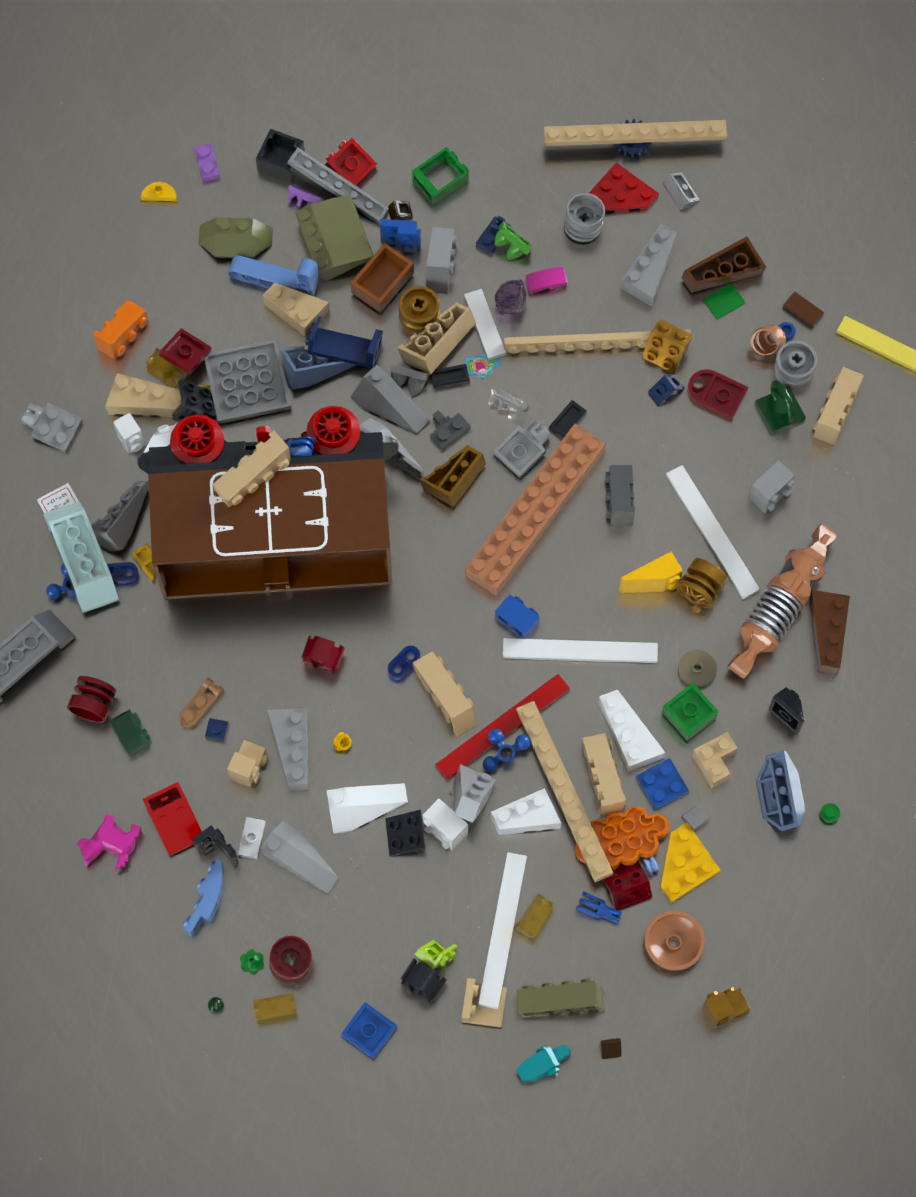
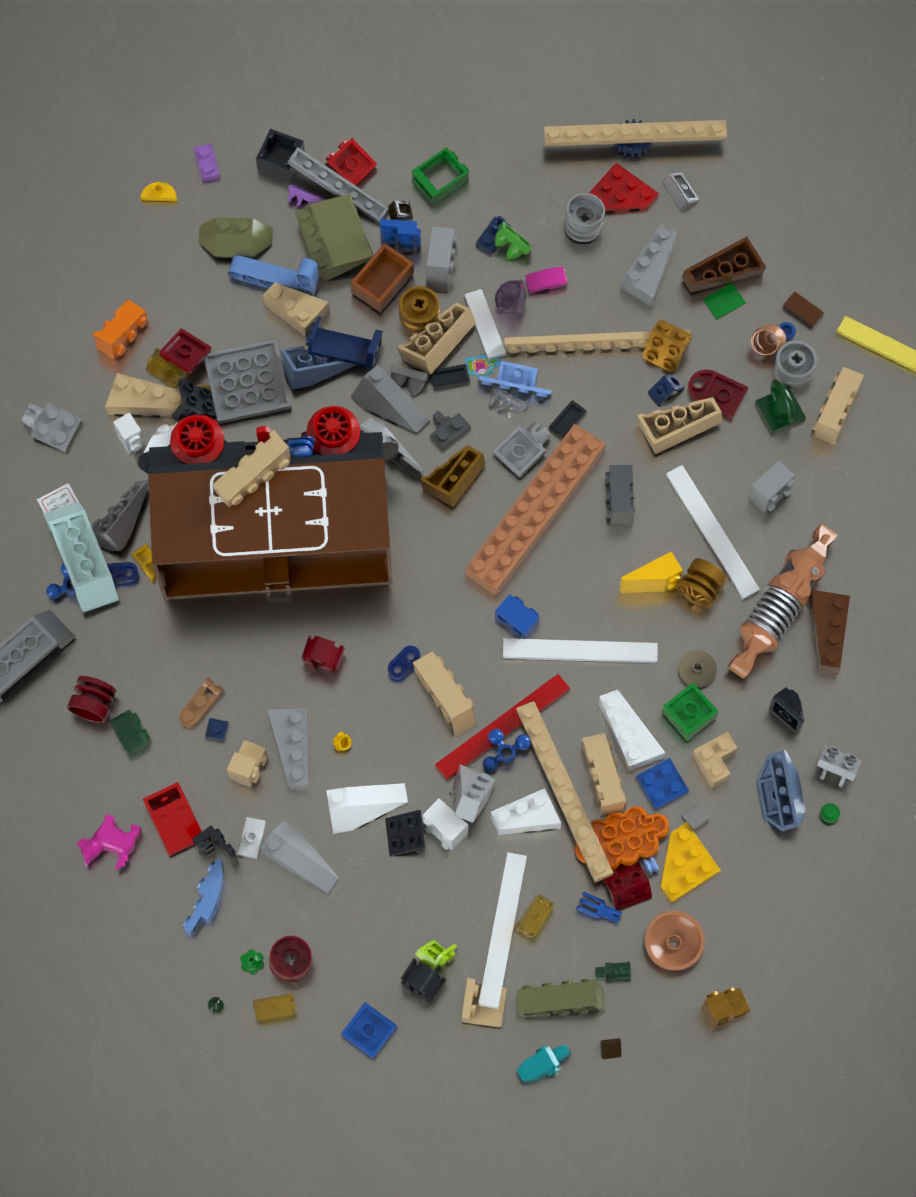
none -> light blue bracket [478,361,552,397]
none -> clear green hinge [595,961,631,981]
none -> tan wedge [637,397,722,454]
none -> light grey plate [817,745,861,788]

